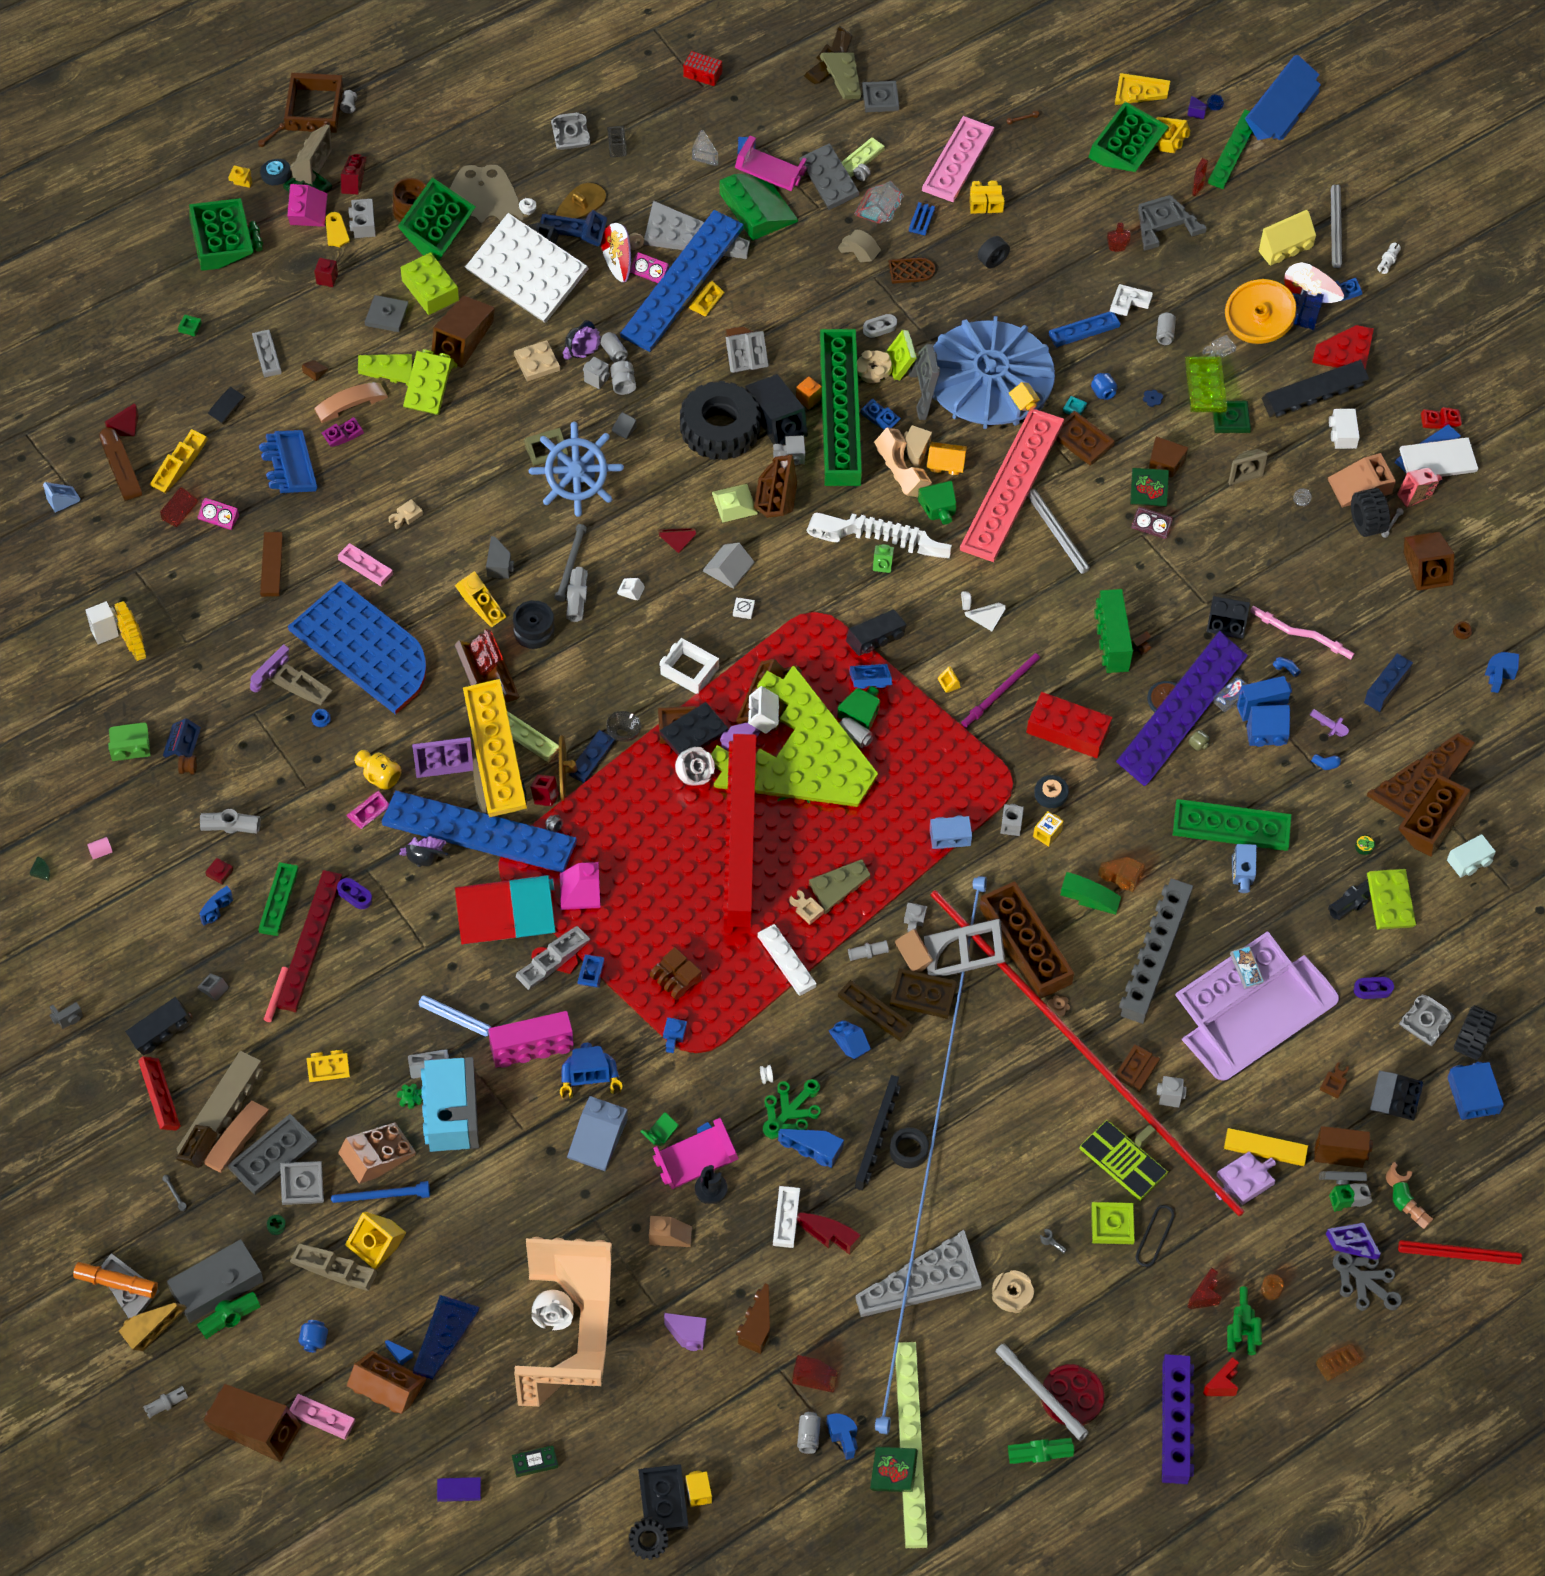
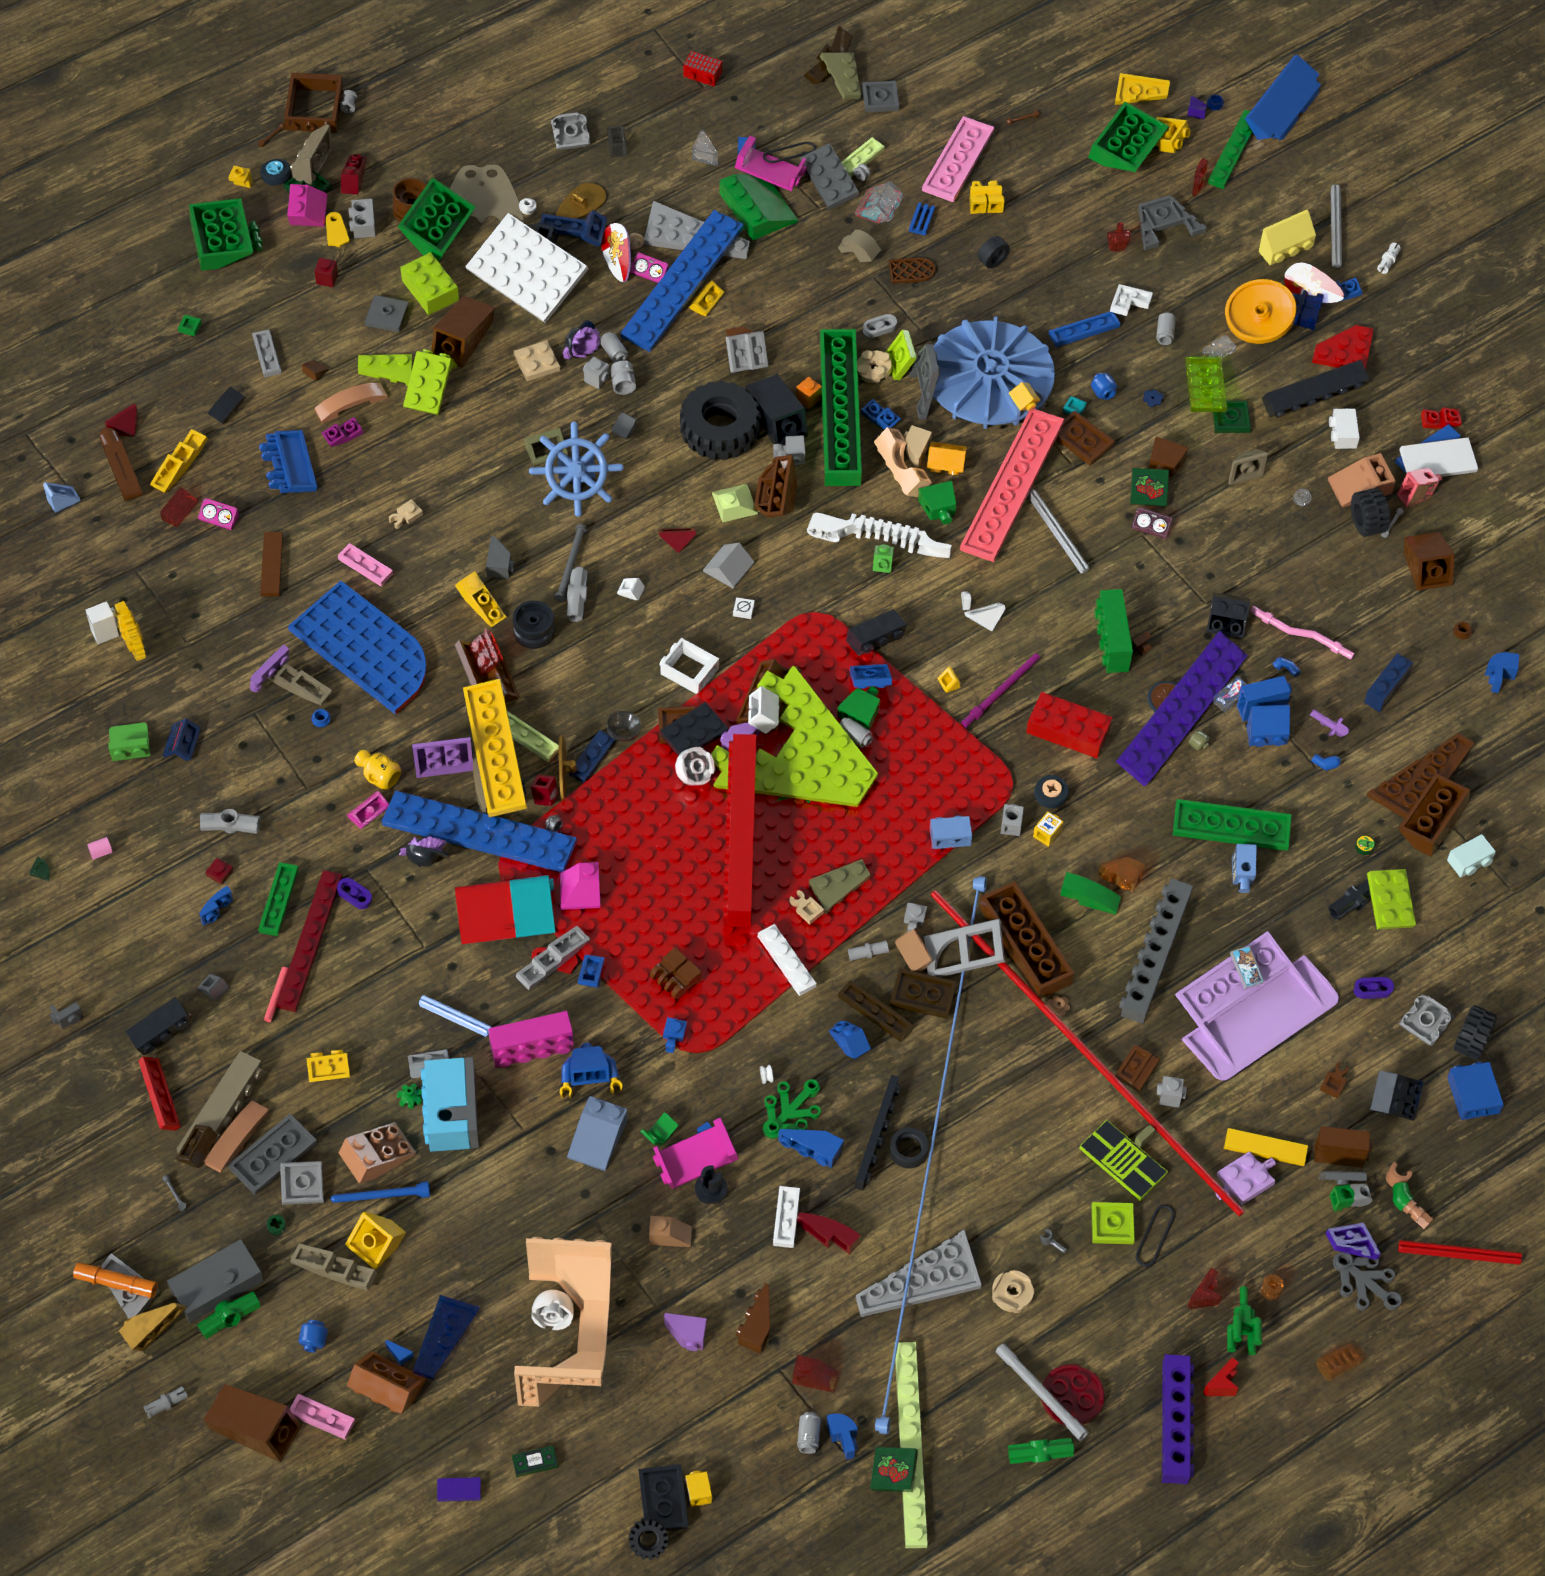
reddish brown wheel [178,755,197,775] -> none
none -> black piece [763,142,816,163]

